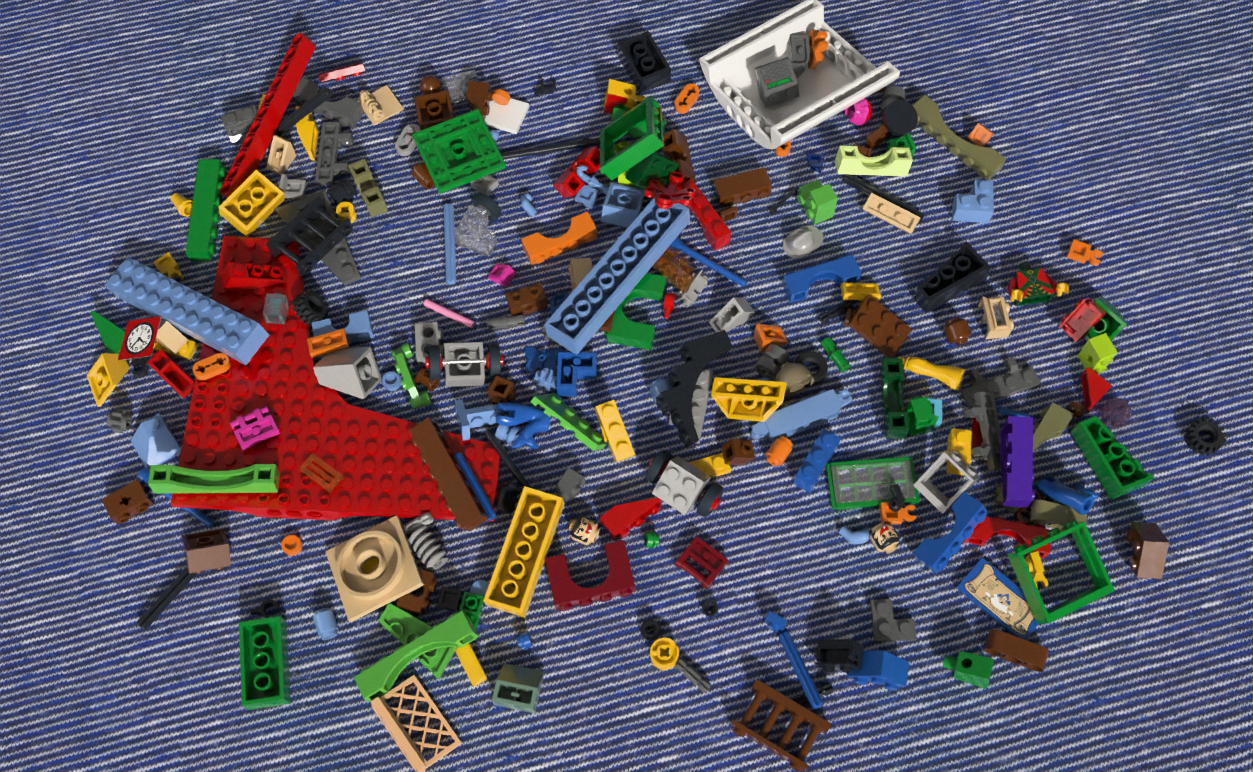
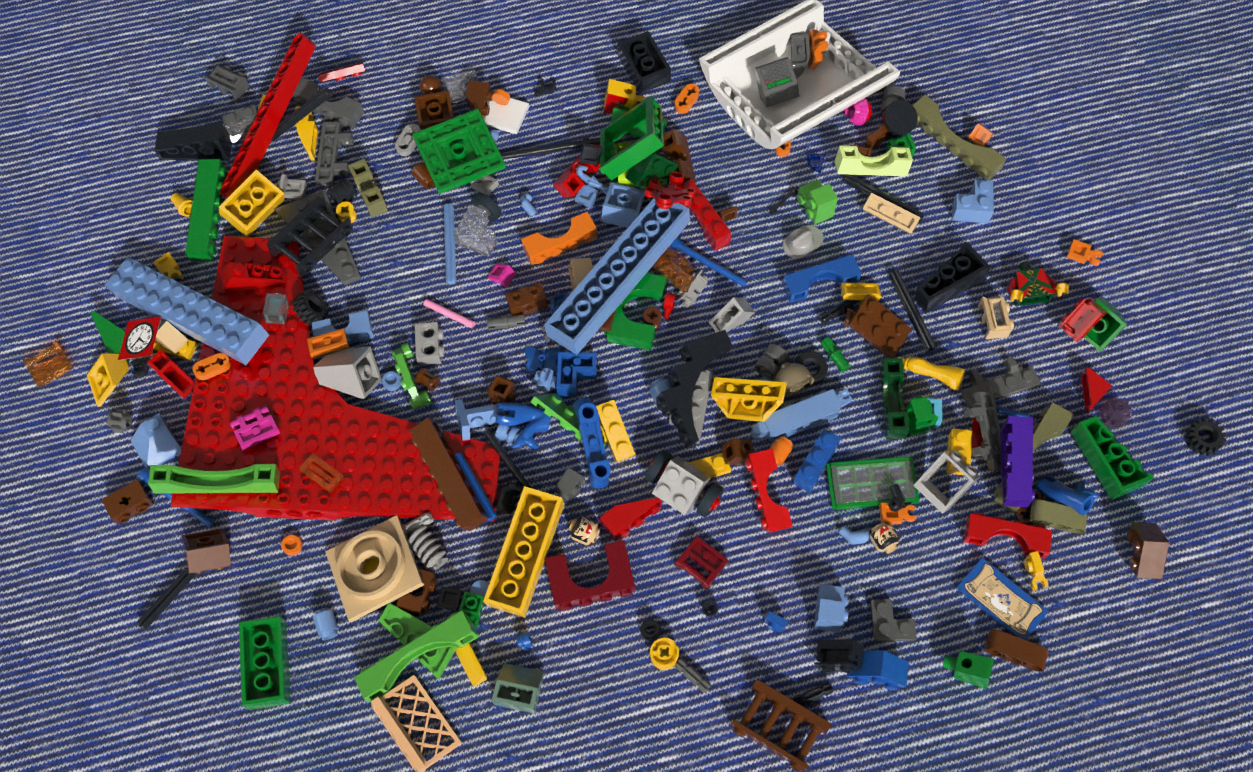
black piece [250,599,281,618] -> none
tan slope [266,135,297,175] -> none
tan hinge [357,85,404,126] -> none
light grey brick [425,342,503,387] -> none
green plate [644,529,659,549] -> none
reddish brown brick [713,167,772,208] -> none
orange slope [754,324,788,353] -> none
blue axle [779,631,823,709] -> none
blue arch [913,492,988,574] -> none
reddish brown head [943,317,972,346] -> none
green window [1007,520,1115,624] -> none
reddish brown hinge [1068,402,1086,418] -> none
lime brick [1077,333,1118,374] -> none
none -> clear orange plate [22,341,74,388]
none -> black wedge [154,123,232,161]
none -> dark grey window [204,65,250,102]
none -> blue plate [573,398,611,489]
none -> black plate [579,143,602,165]
none -> copper wheel [643,307,662,330]
none -> red arch [745,448,793,533]
none -> medium blue brick [814,584,848,632]
none -> black axle [889,270,936,352]

